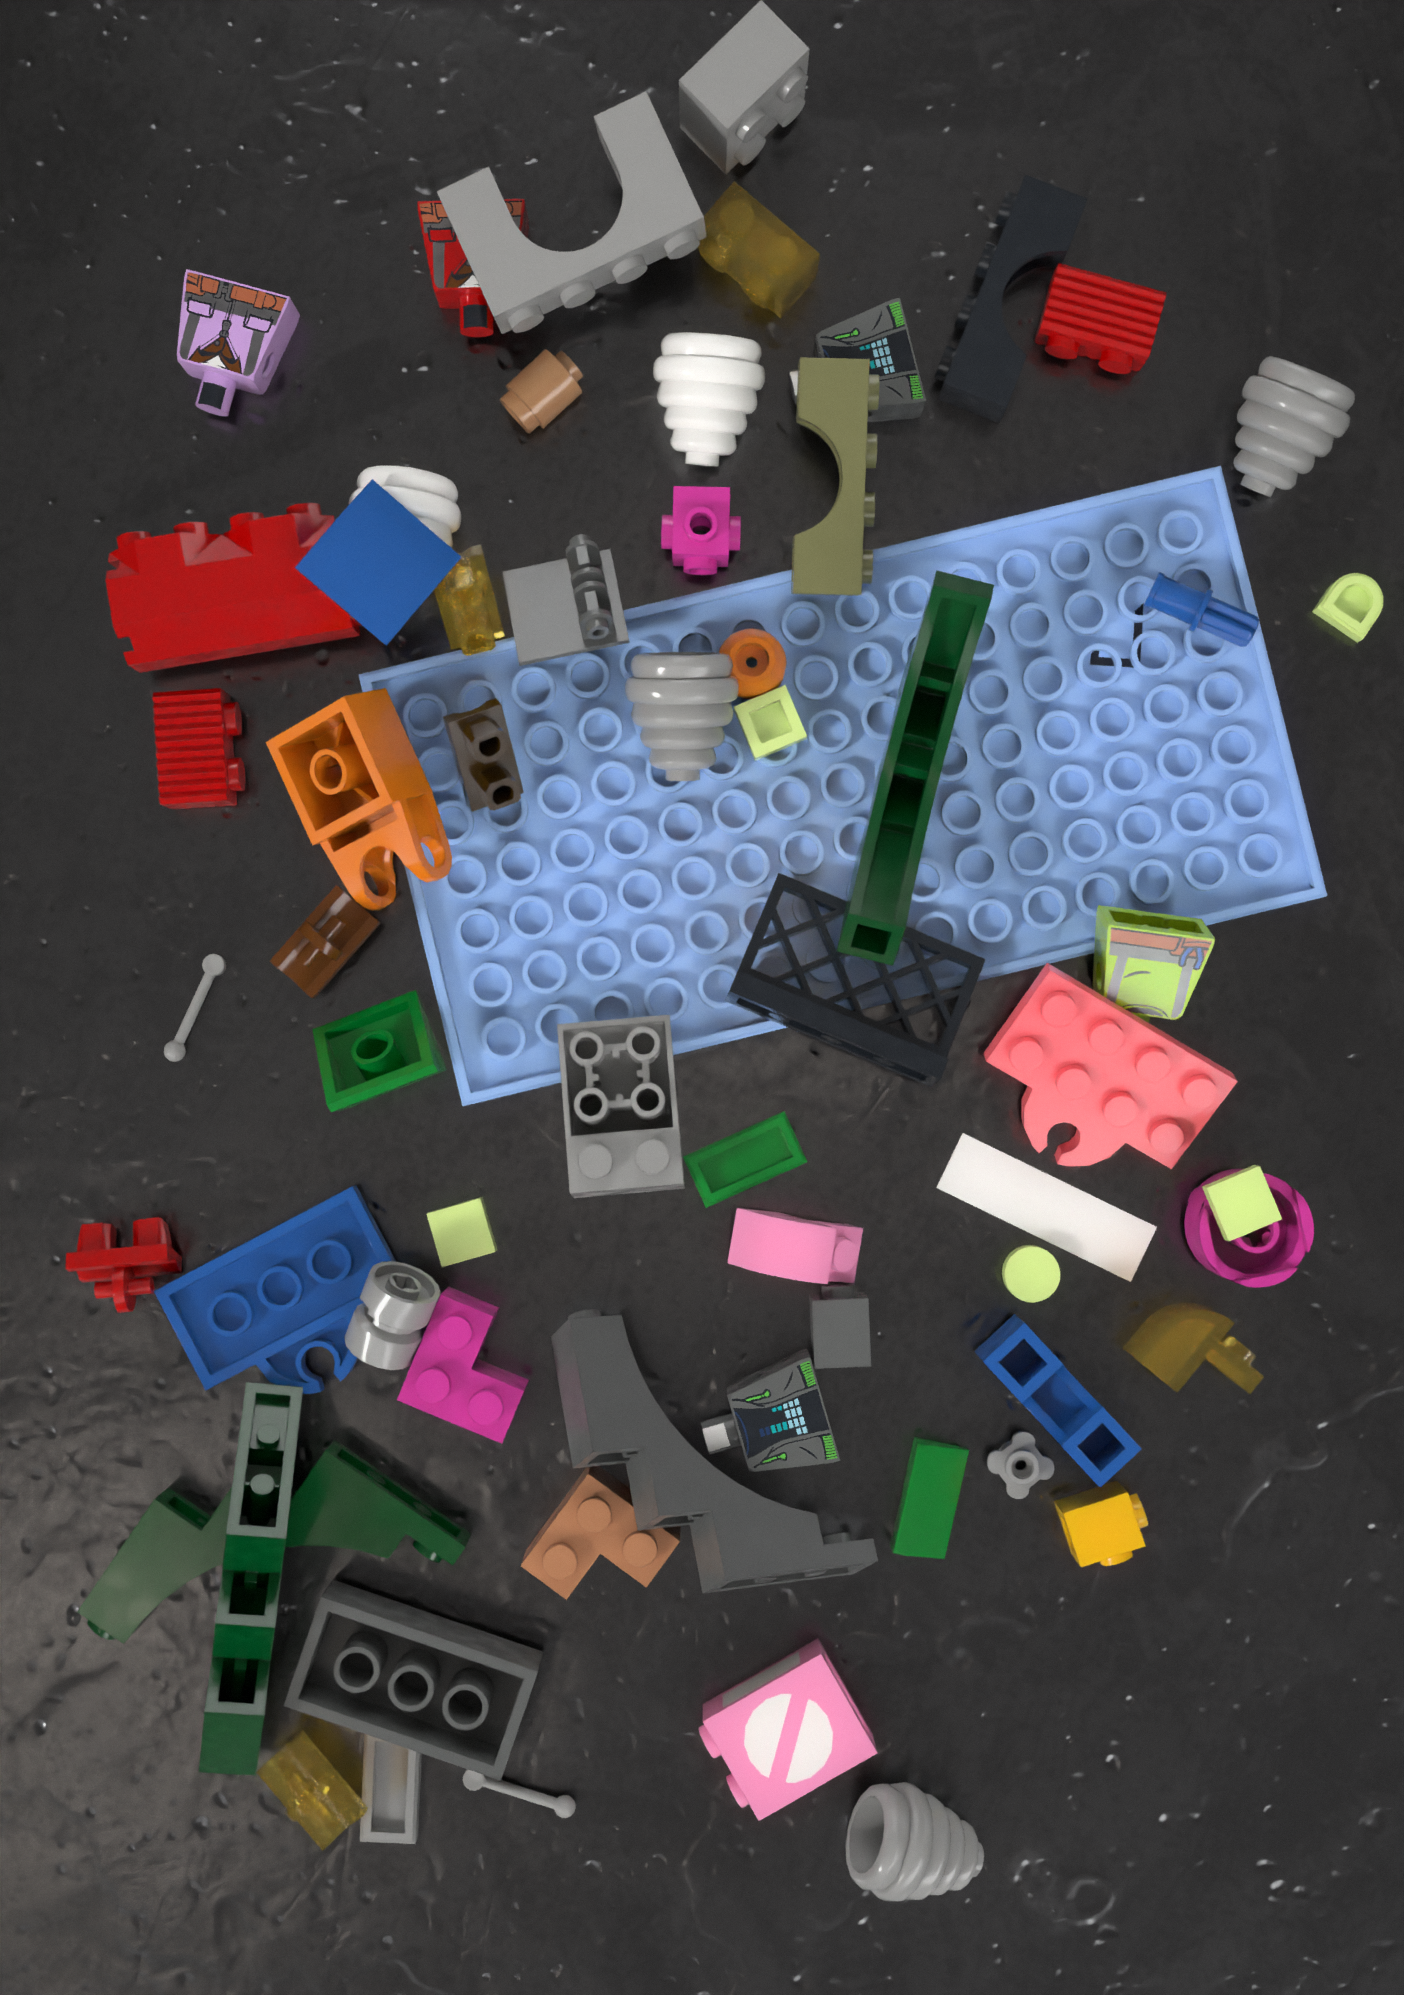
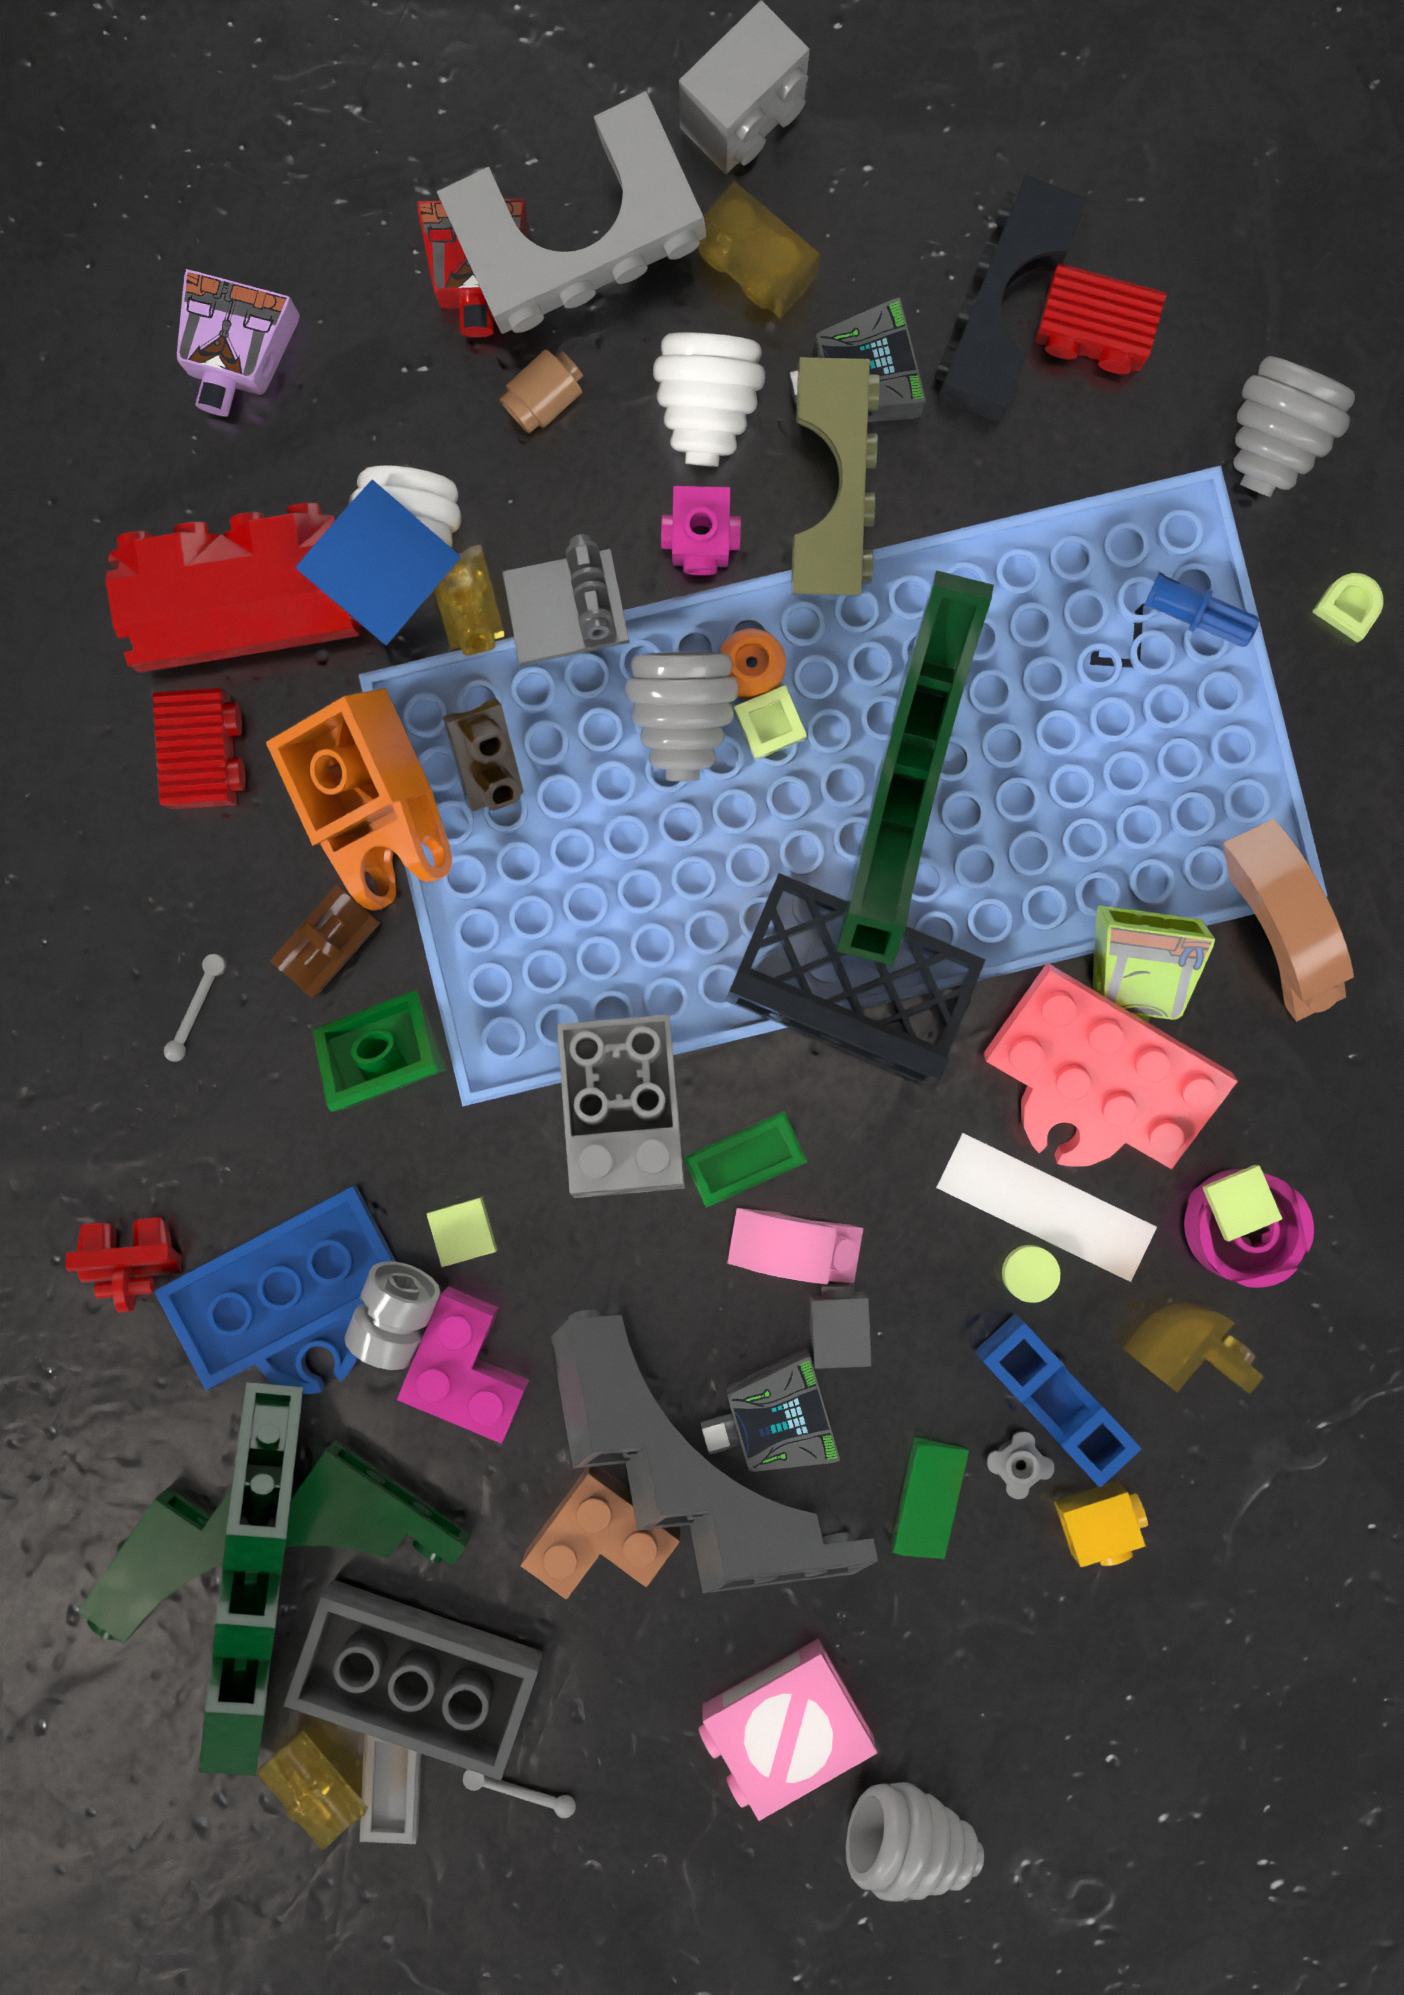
none -> nougat arch [1223,818,1354,1022]

